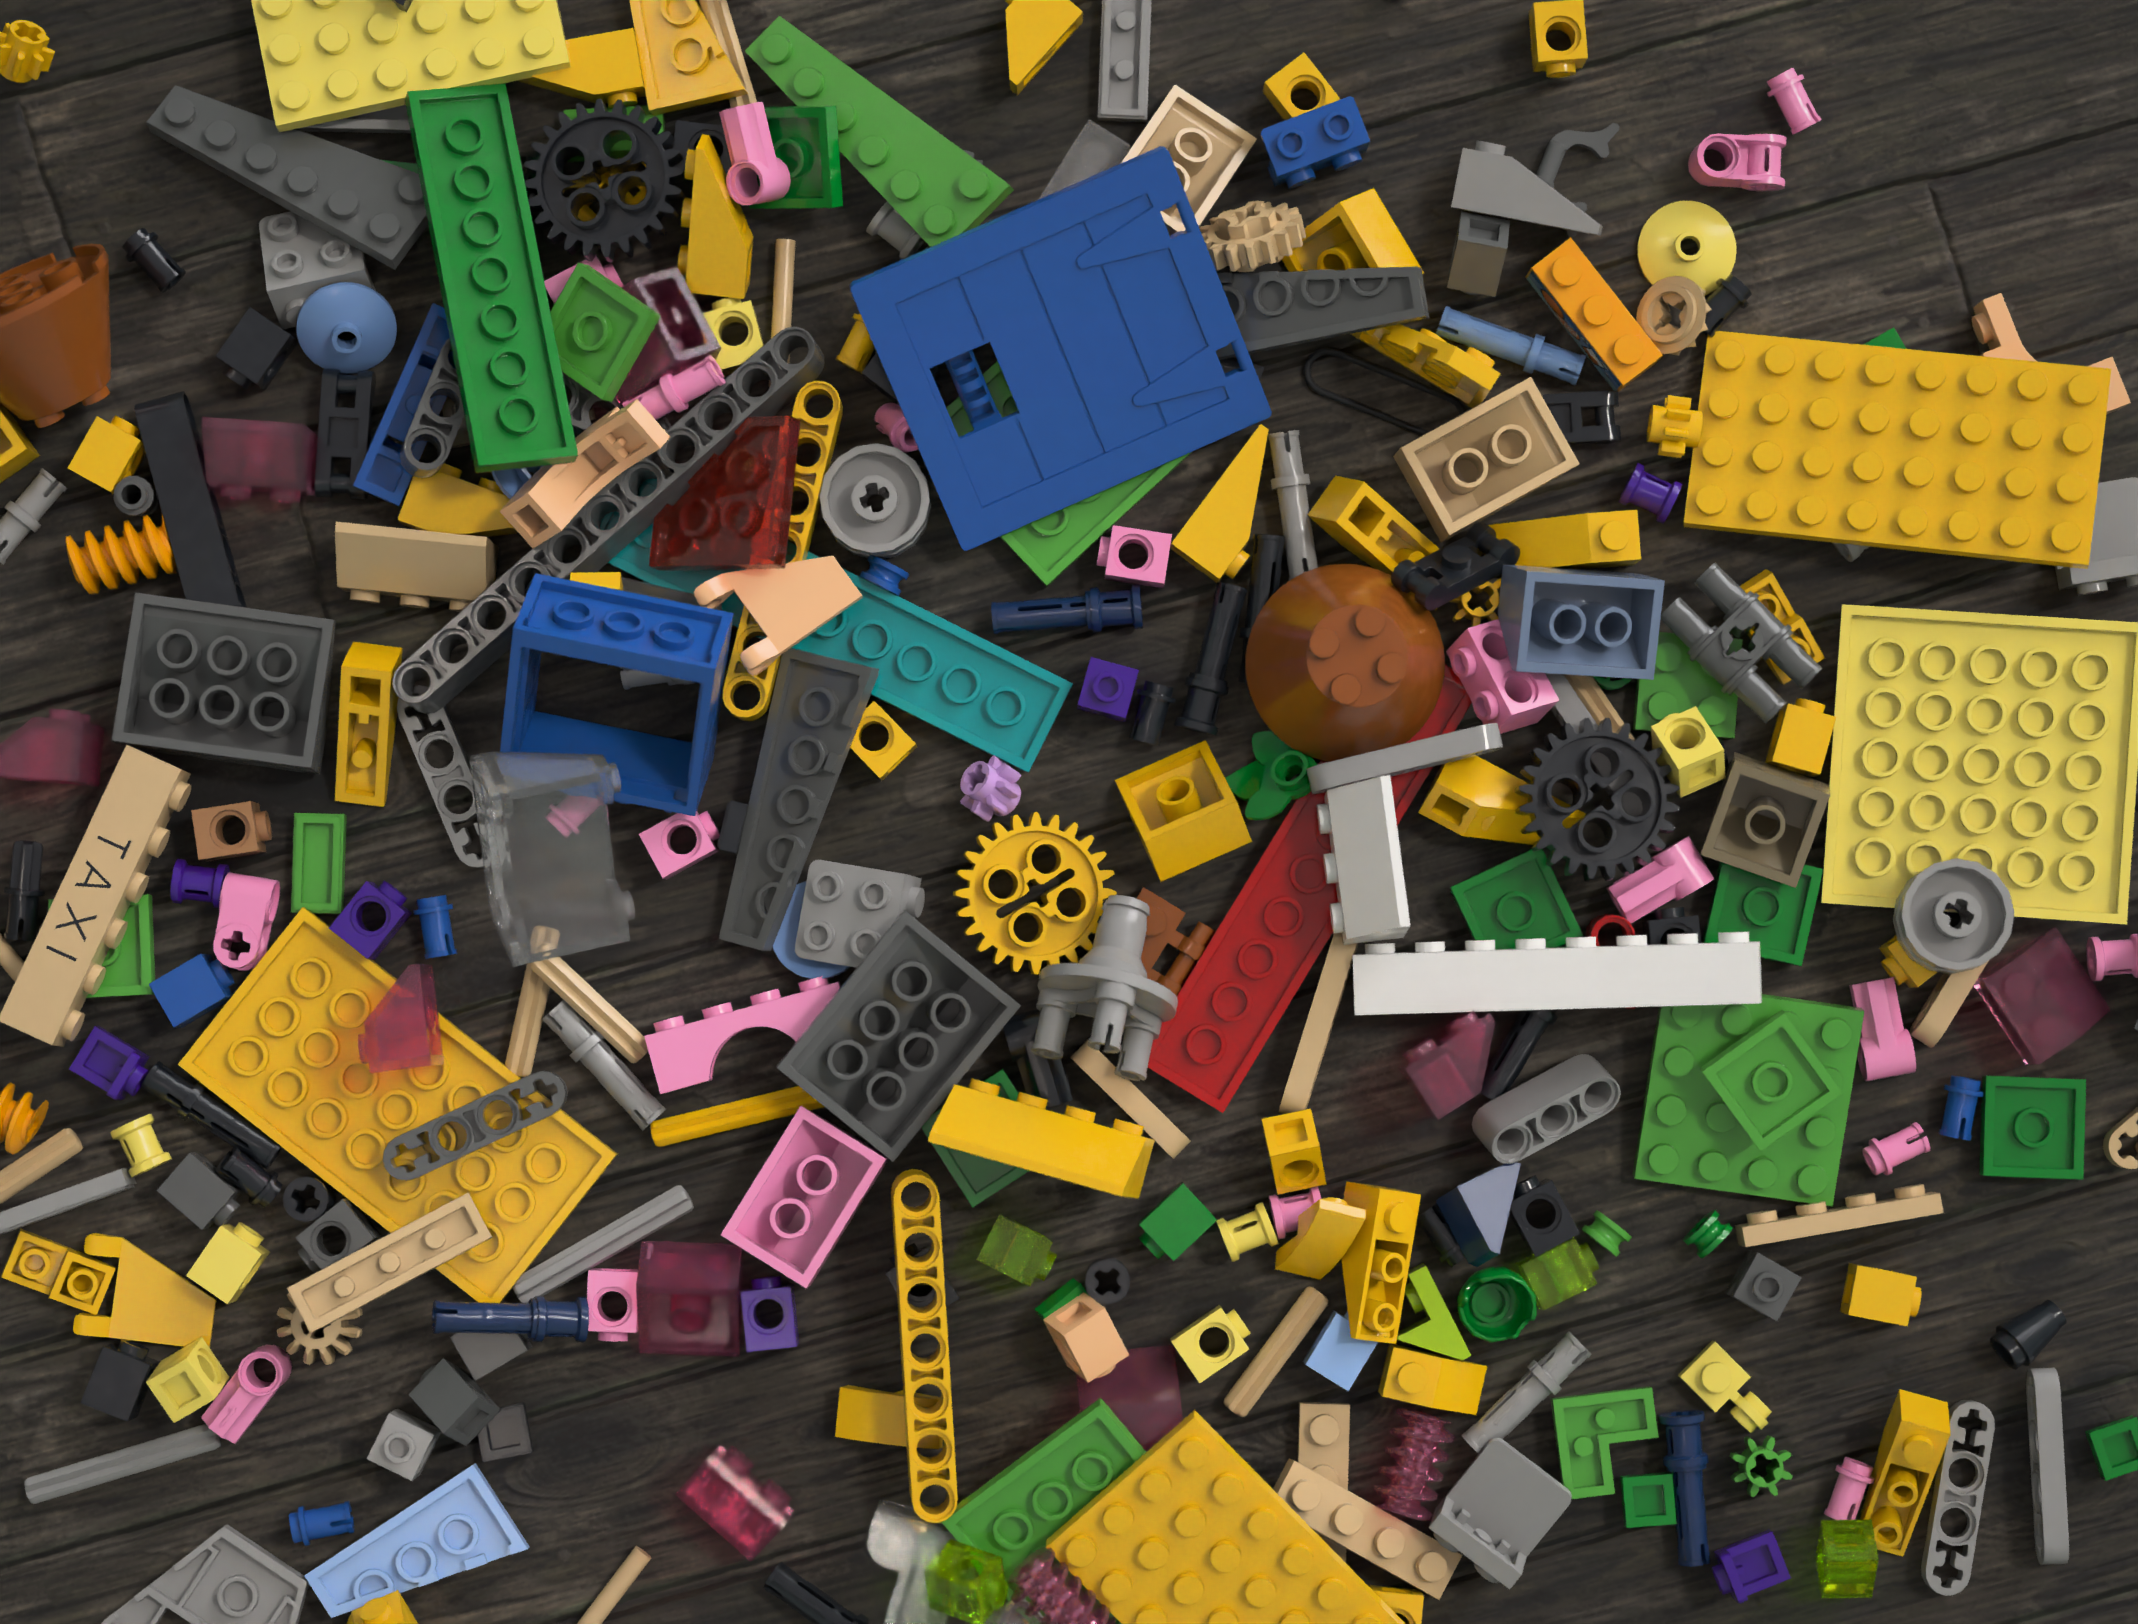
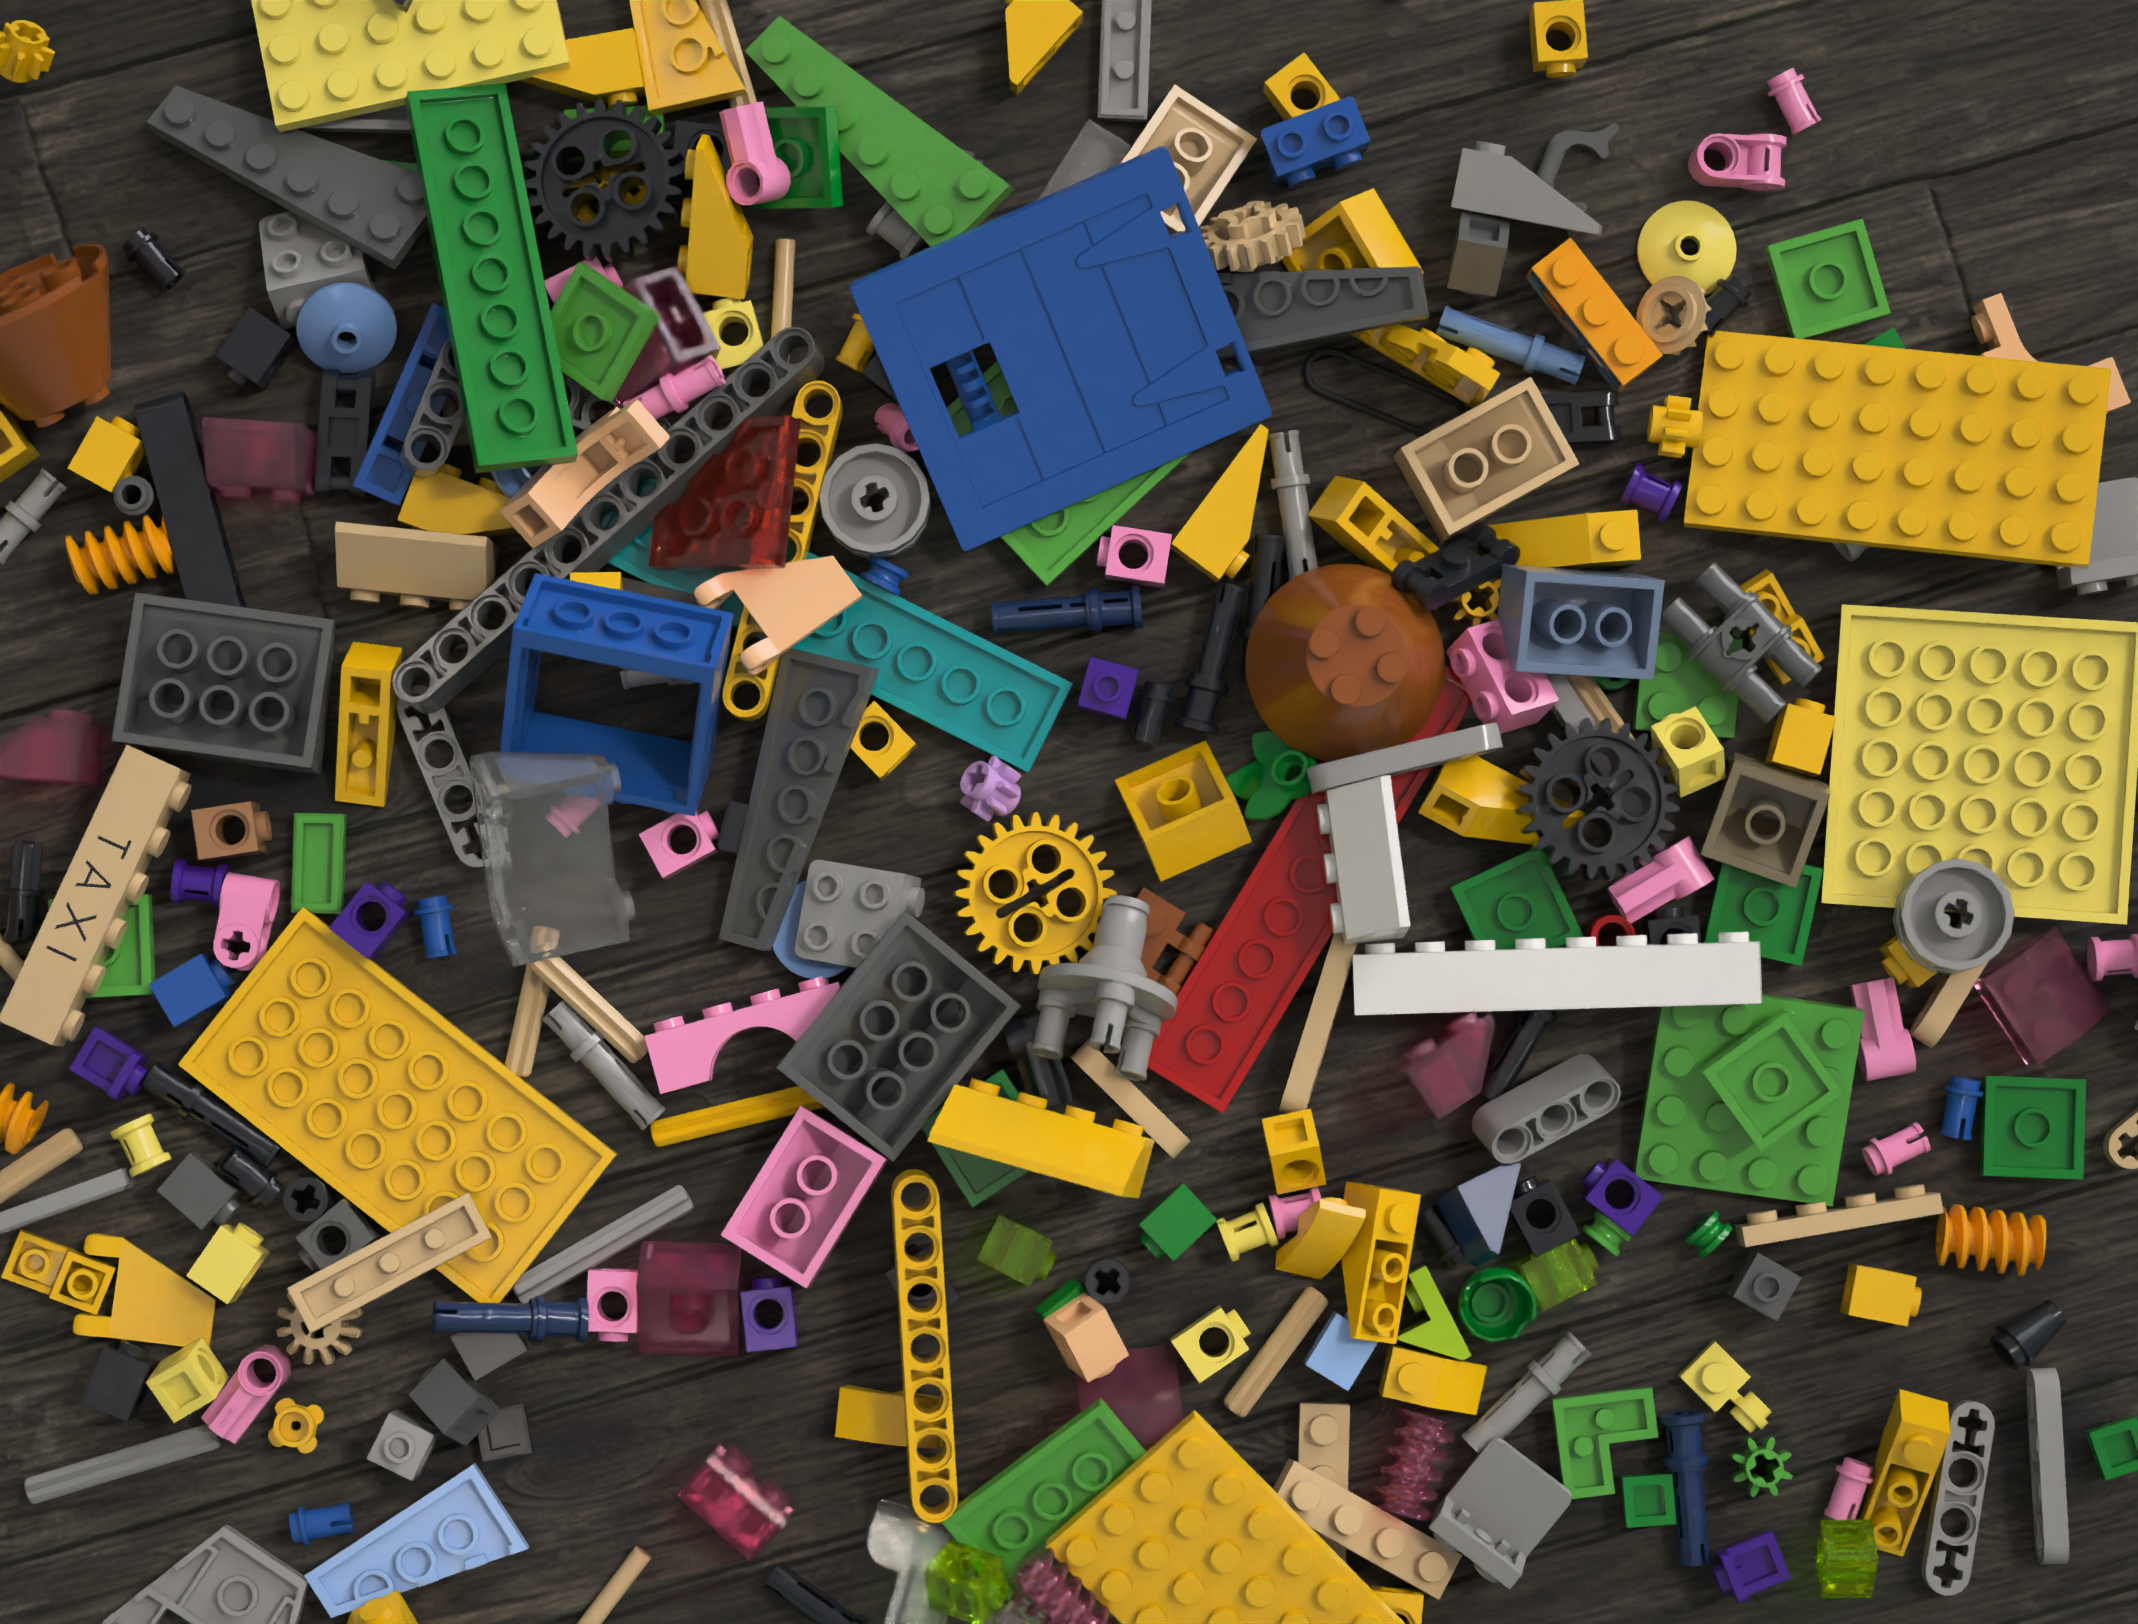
clear pink slope [358,964,445,1073] -> none
dark grey beam [383,1071,568,1181] -> none
none -> yellow plate [268,1398,324,1454]
none -> dark purple brick [1580,1158,1664,1236]
none -> bright green plate [1765,219,1891,339]
none -> light orange piece [1935,1204,2046,1277]

